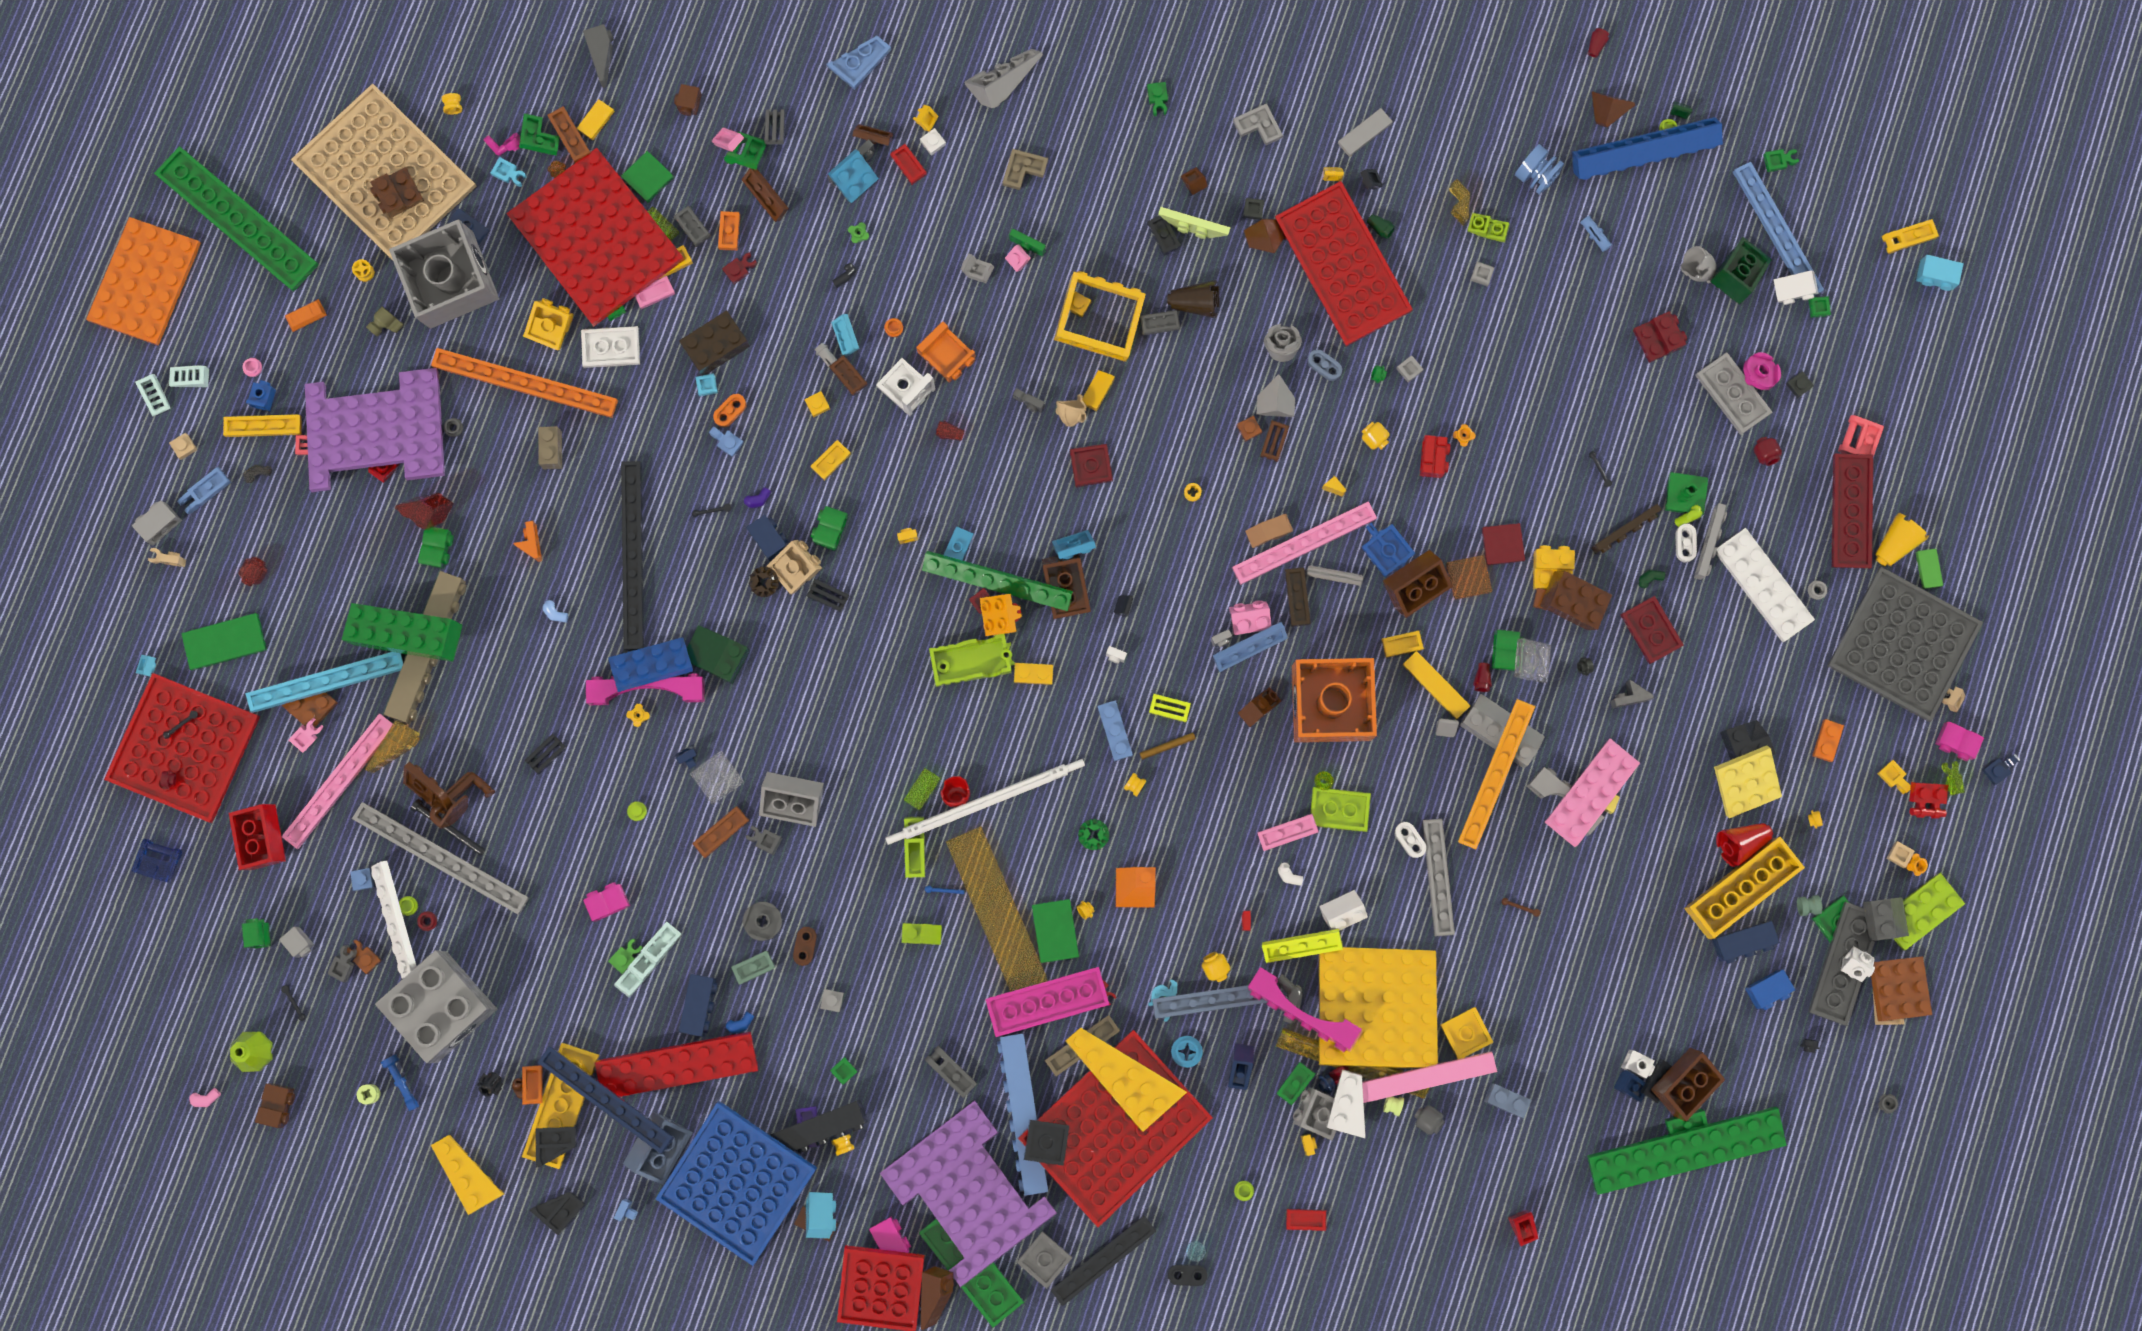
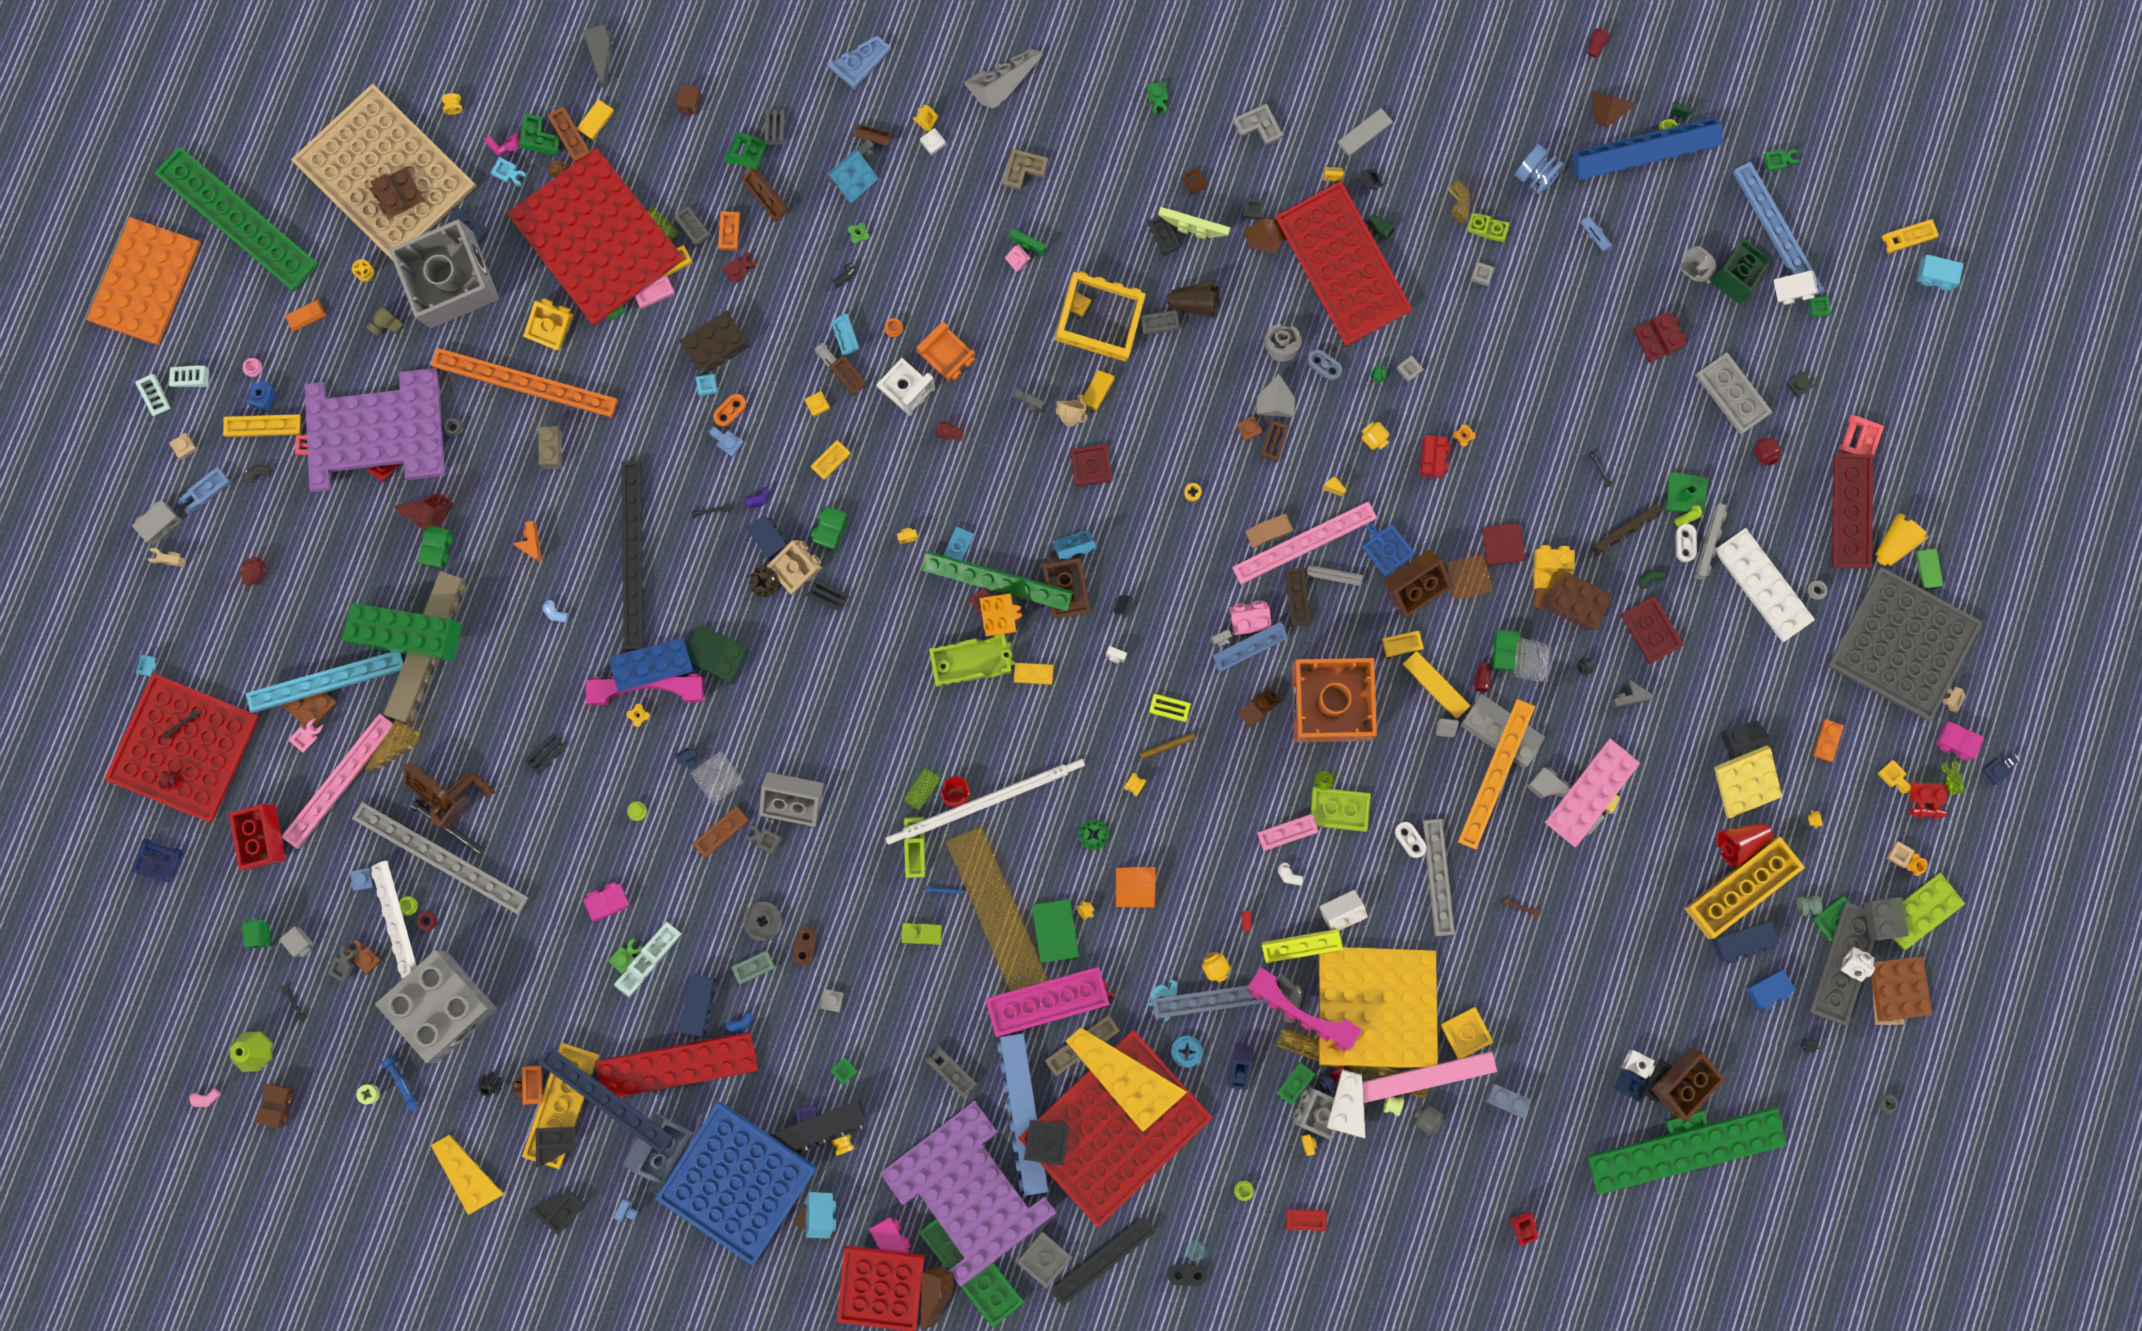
green tile [181,613,267,671] -> none
white tile [581,326,640,368] -> none
green tile [621,151,674,203] -> none
bright pink tile [712,127,744,152] -> none
red tile [890,144,927,185] -> none
light grey bracket [961,254,994,283] -> none
medium blue plate [1097,700,1133,761] -> none
dark pink plate [1743,352,1781,390] -> none

